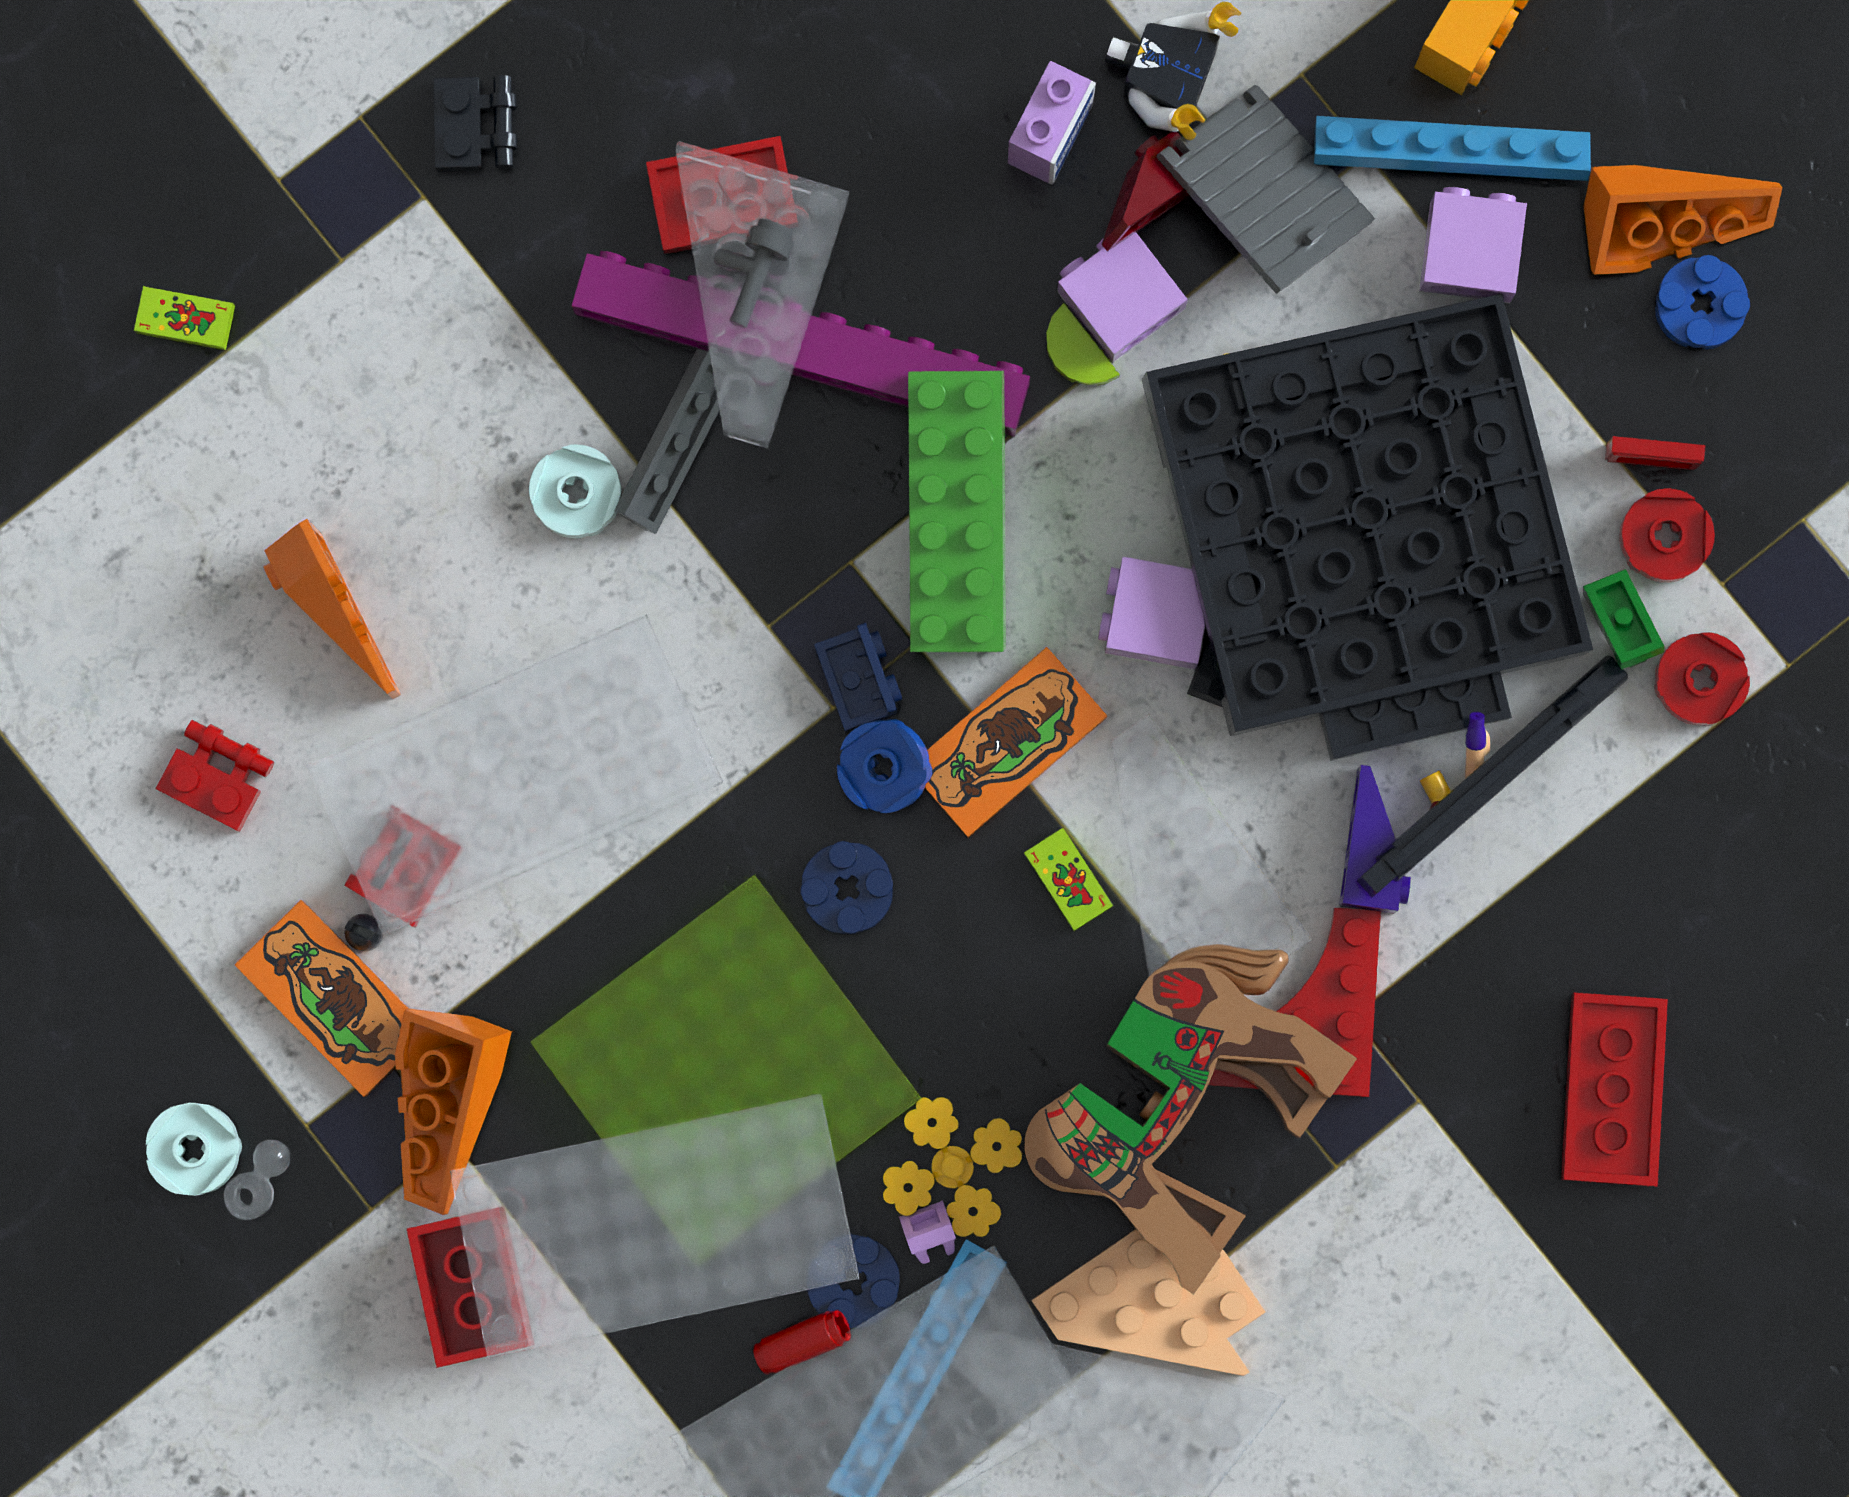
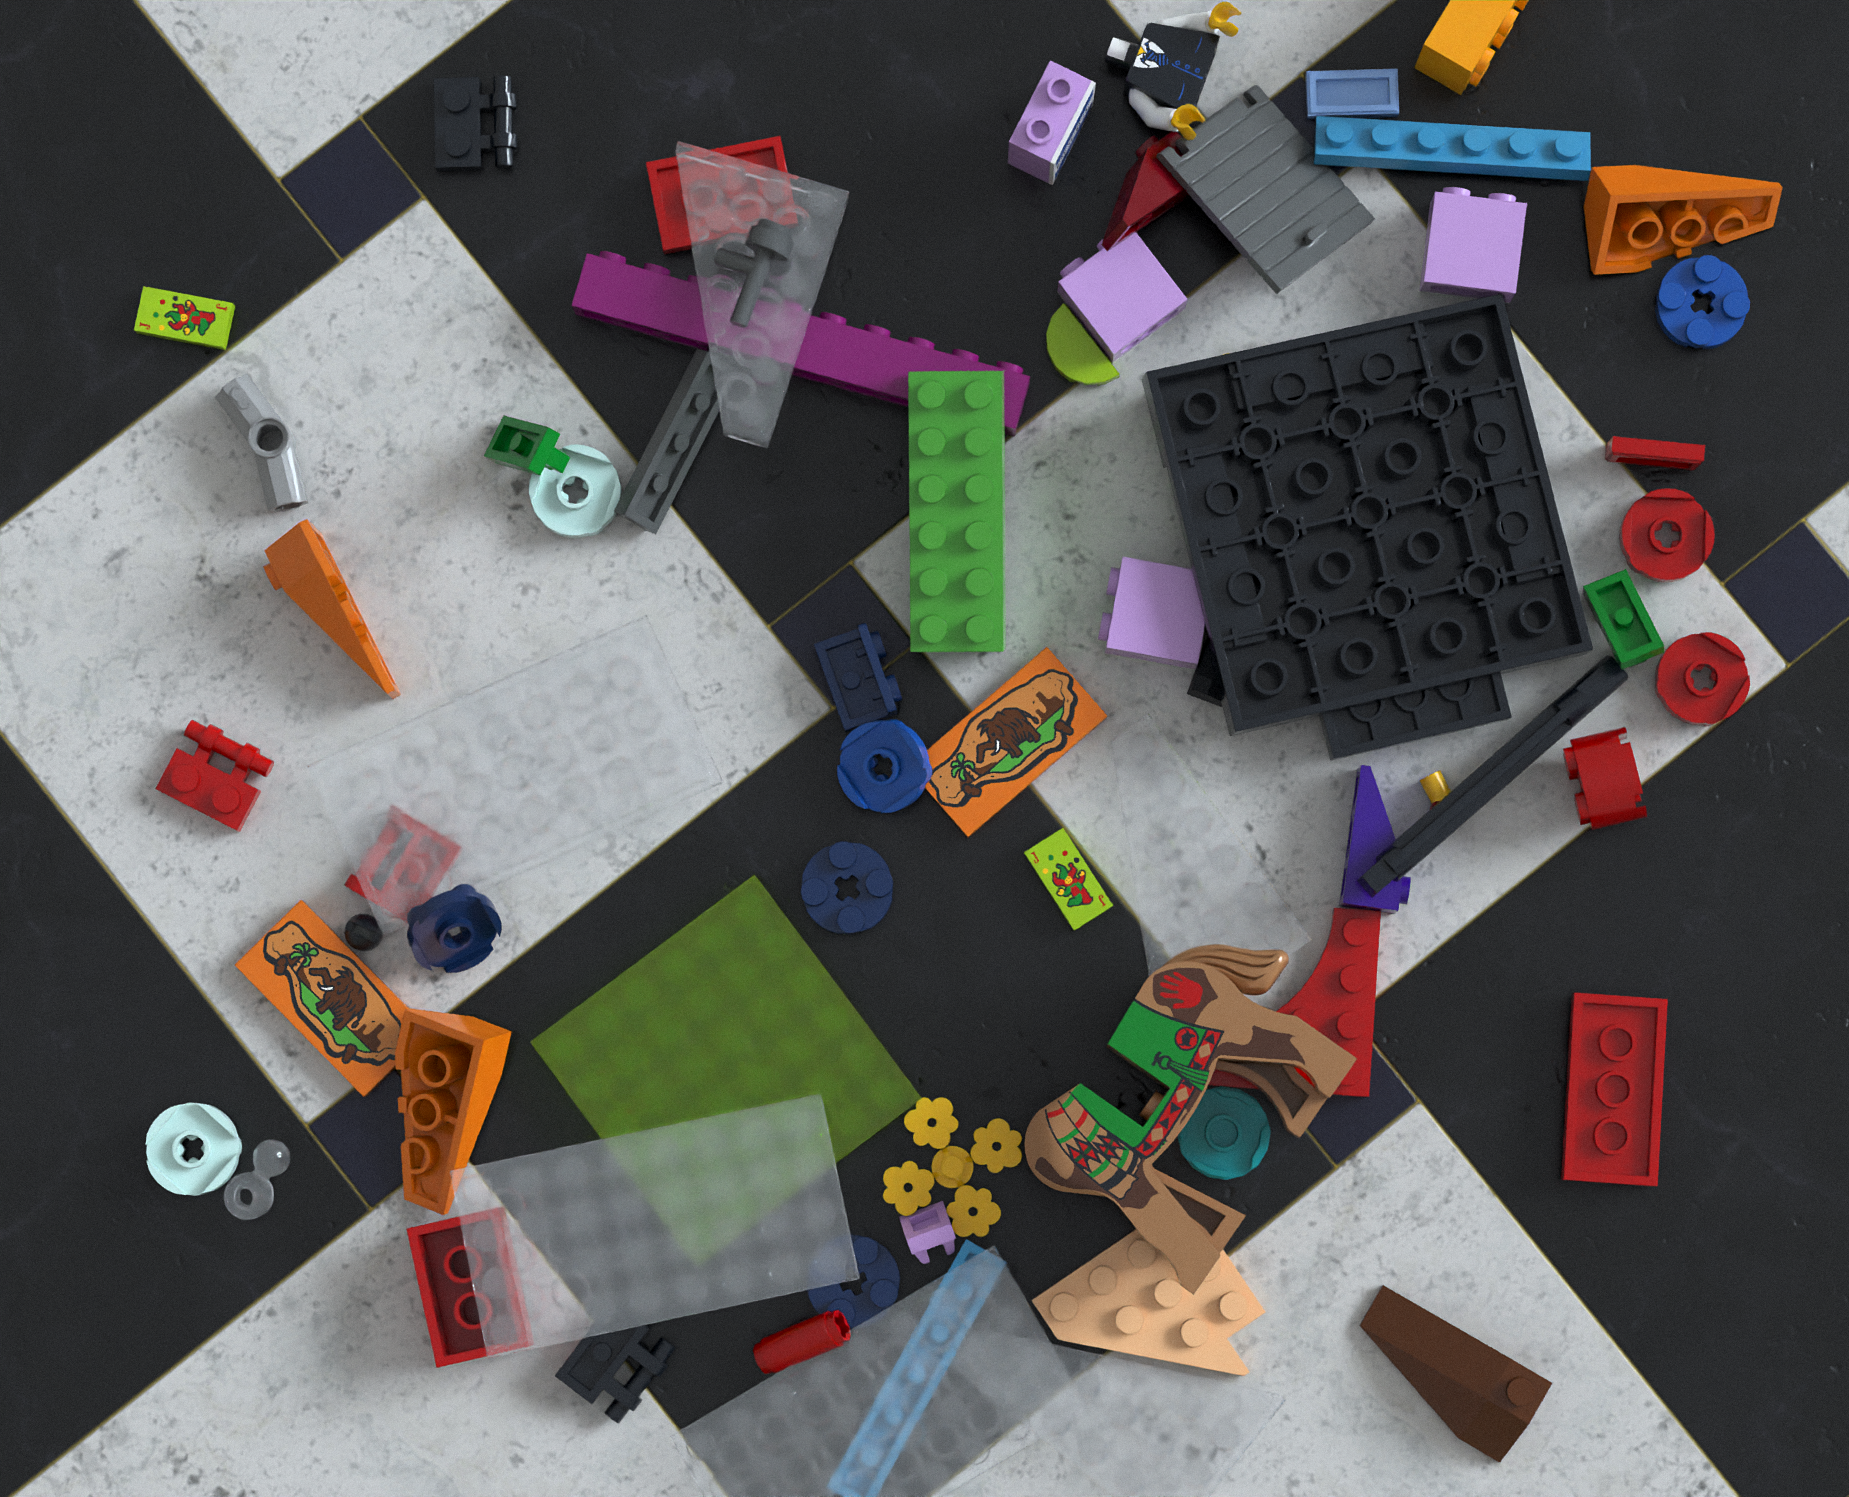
piece [1465,712,1490,779] -> none
none -> light grey piece [215,374,308,513]
none -> dark blue plate [407,884,502,973]
none -> green hinge [484,415,570,475]
none -> black plate [555,1300,676,1424]
none -> teal tile [1177,1086,1271,1180]
none -> light blue tile [1305,69,1399,120]
none -> reddish brown wedge [1359,1285,1552,1463]
none -> red brick [1563,726,1647,830]

